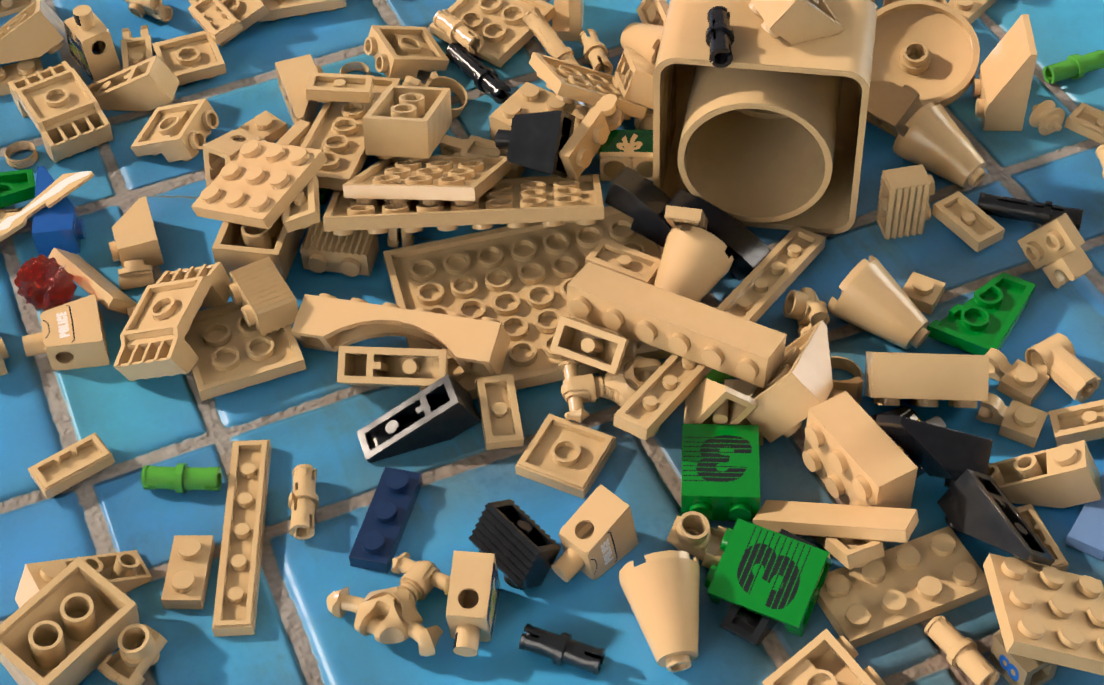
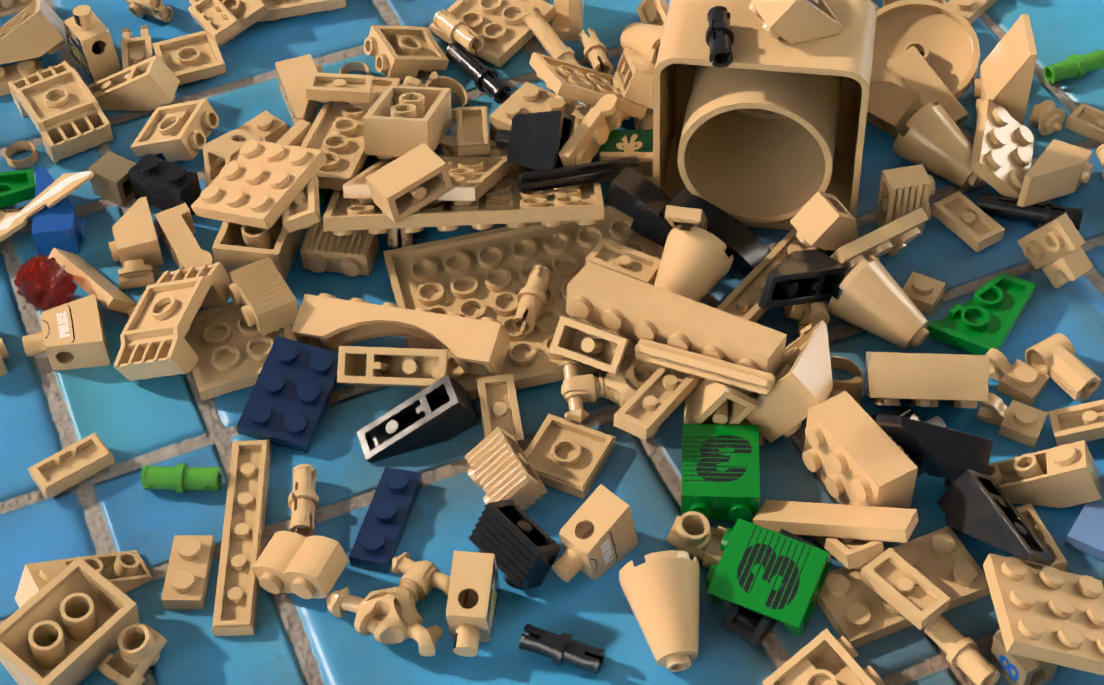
none -> dark tan brick [87,151,136,207]
none -> black brick [128,153,201,216]
none -> tan leg [154,203,214,269]
none -> dark blue plate [236,336,338,453]
none -> tan brick [252,531,349,599]
none -> tan brick [365,143,453,224]
none -> tan tile [456,106,490,156]
none -> tan brick [464,427,547,511]
none -> tan pin [511,265,552,333]
none -> black axle [516,157,642,193]
none -> tan axle [634,339,775,396]
none -> black slope [759,249,847,309]
none -> tan slope [790,191,859,251]
none -> tan plate [830,207,929,280]
none -> tan plate [860,547,951,630]
none -> tan tile [887,46,969,125]
none -> tan plate [970,98,1035,199]
none -> tan slope [1017,139,1094,207]

